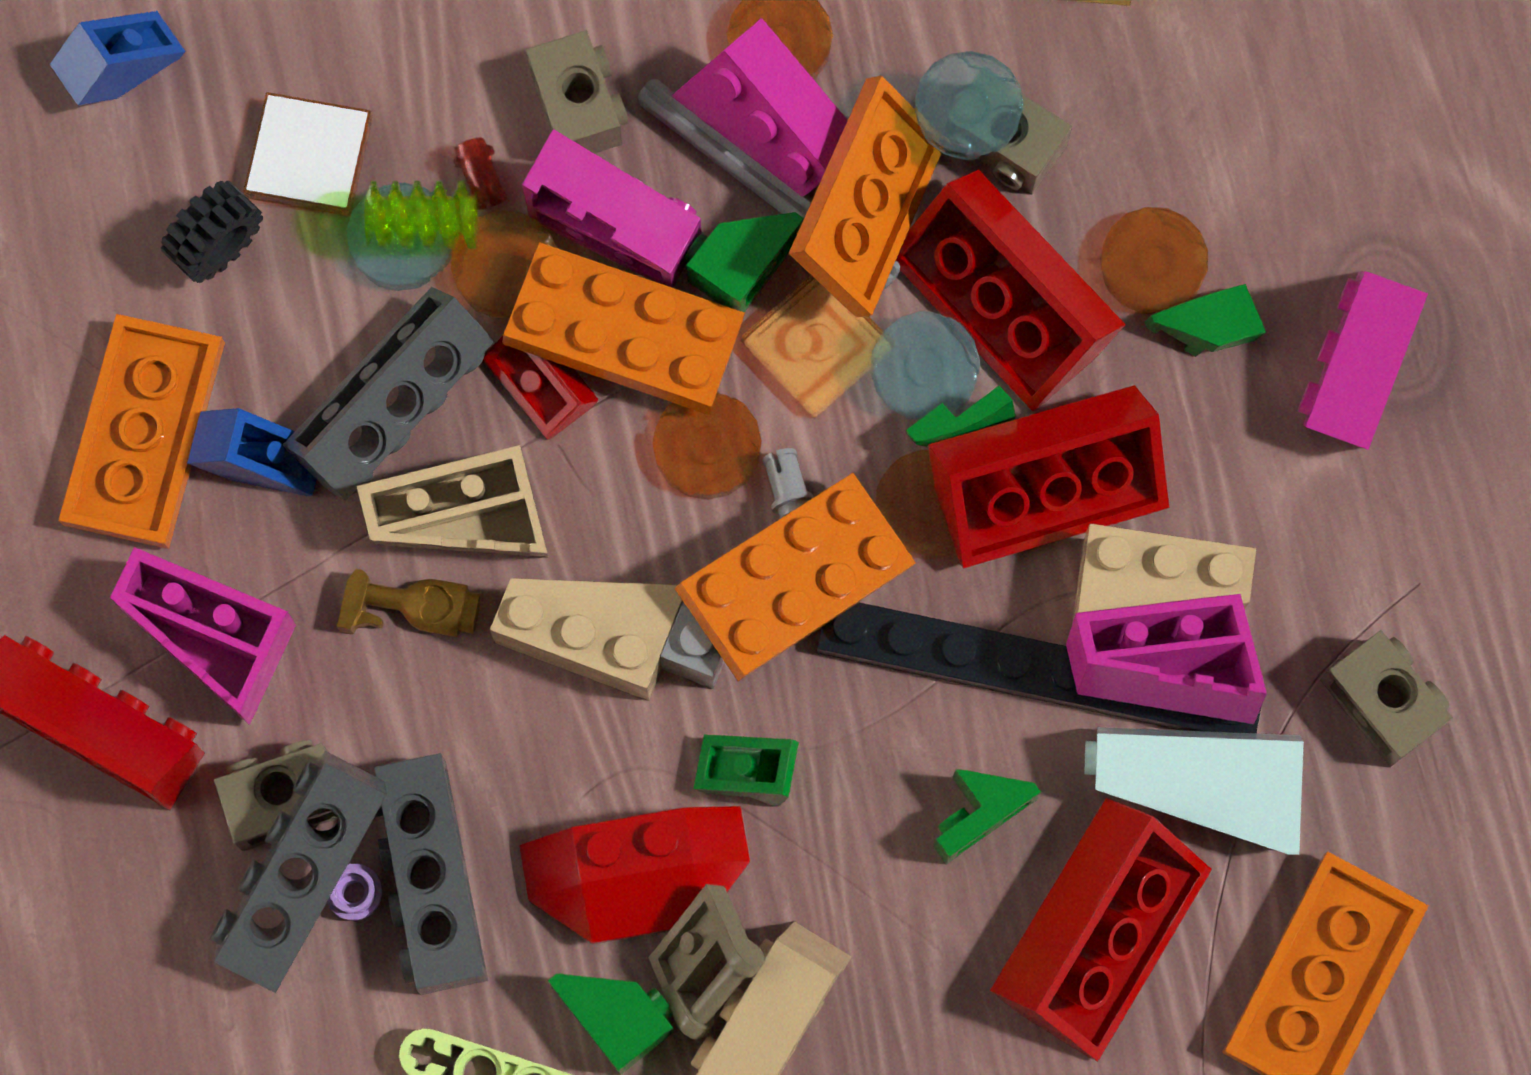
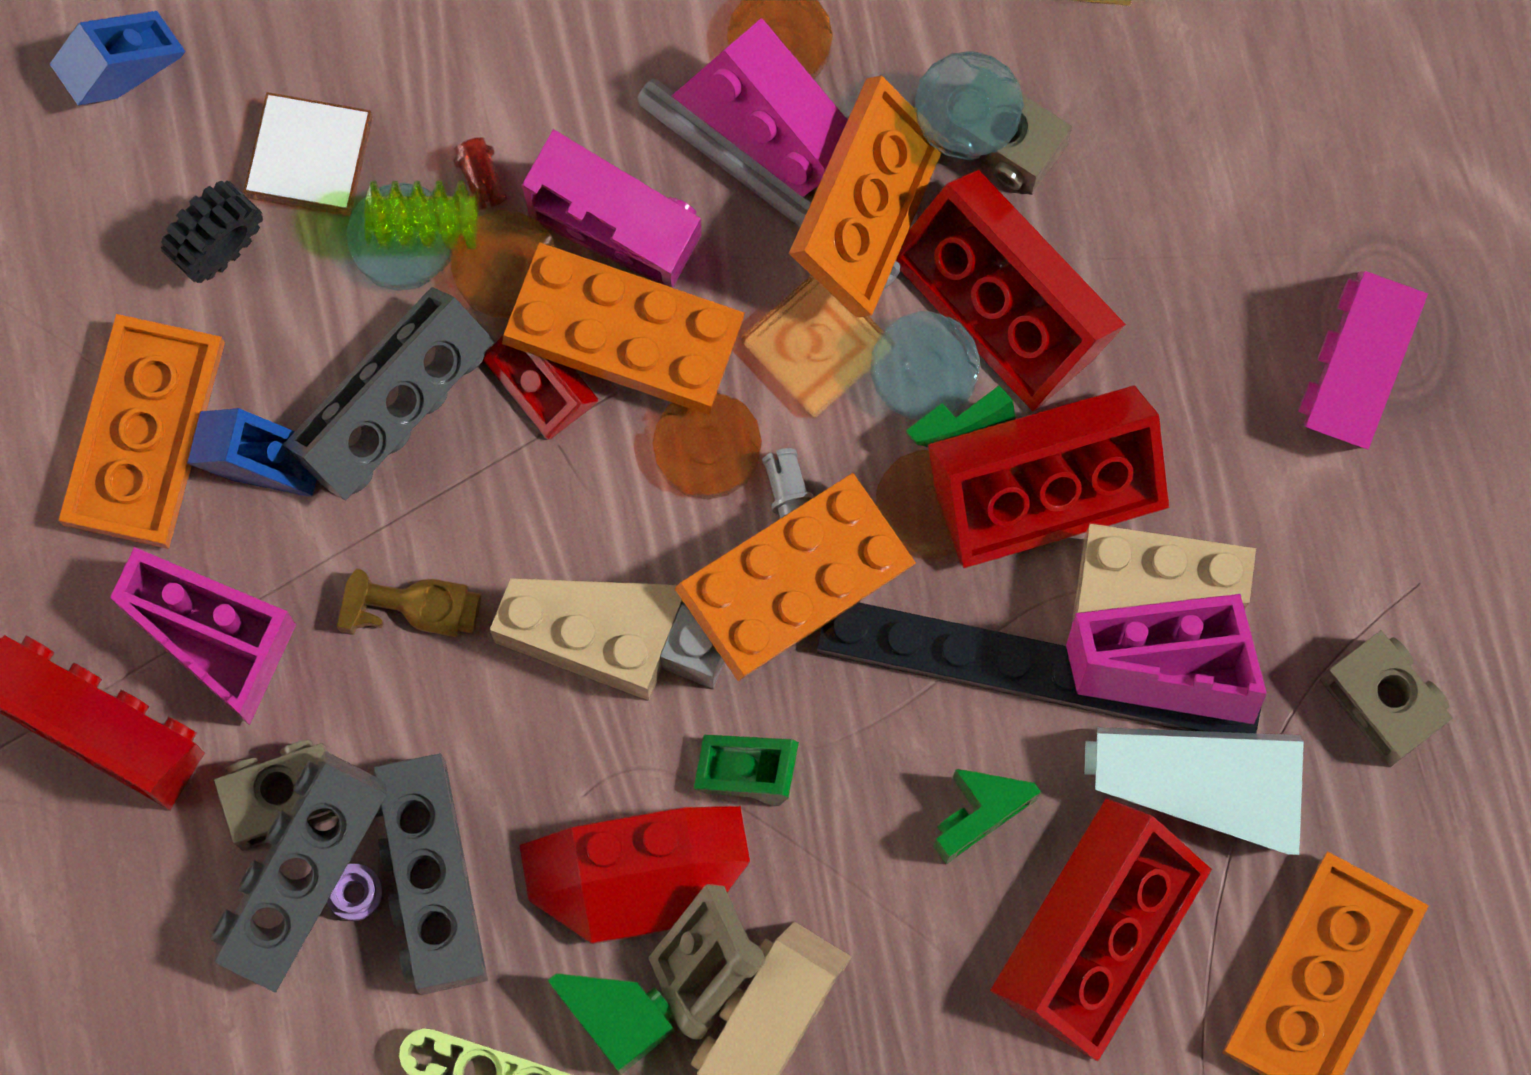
tan wedge [357,445,549,557] -> none
dark tan brick [526,30,628,154] -> none
green slope [685,212,804,312] -> none
clear orange tile [1100,207,1208,314] -> none
green slope [1144,284,1266,357] -> none

